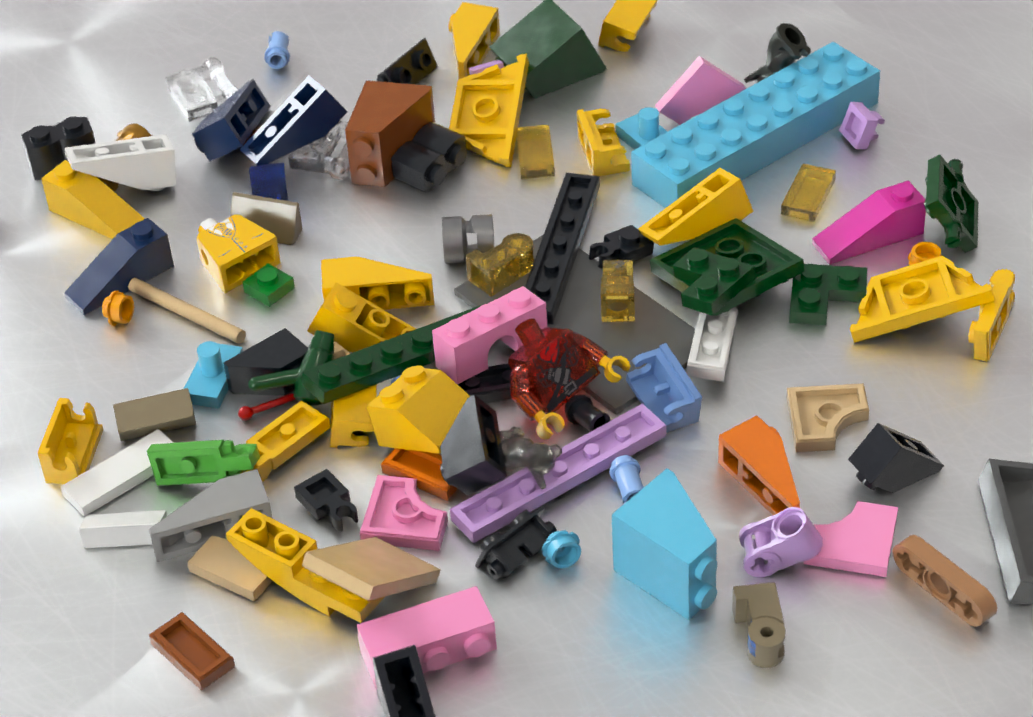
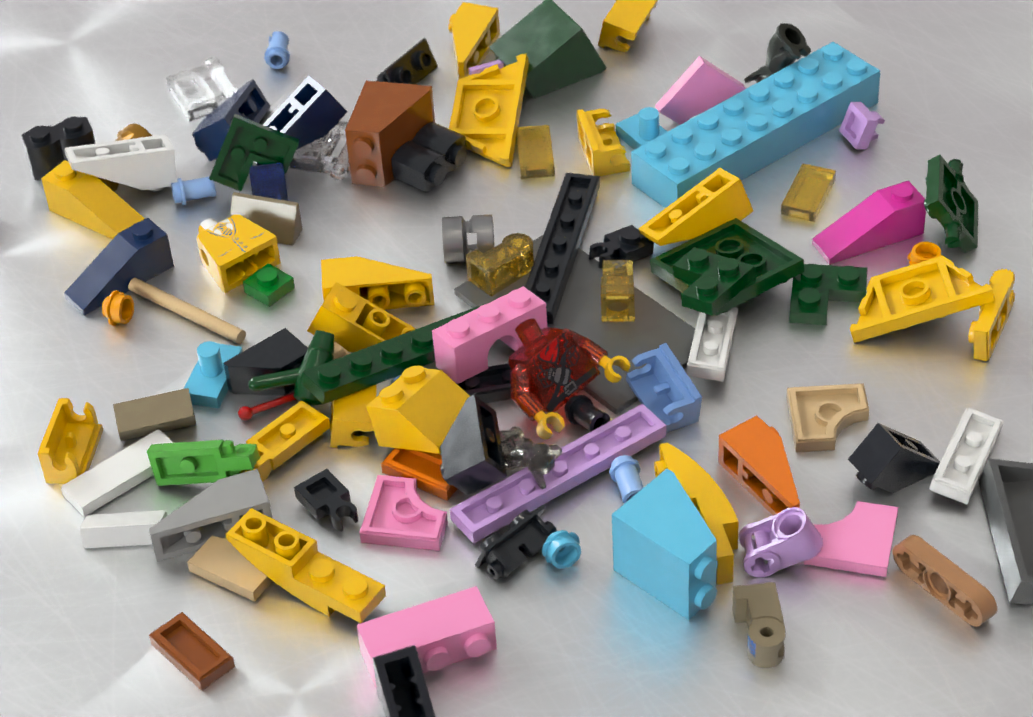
tan tile [302,537,441,601] -> none
none -> light blue pin [171,175,216,205]
none -> dark green plate [209,114,299,192]
none -> yellow slope [654,443,739,585]
none -> white tile [929,407,1004,504]

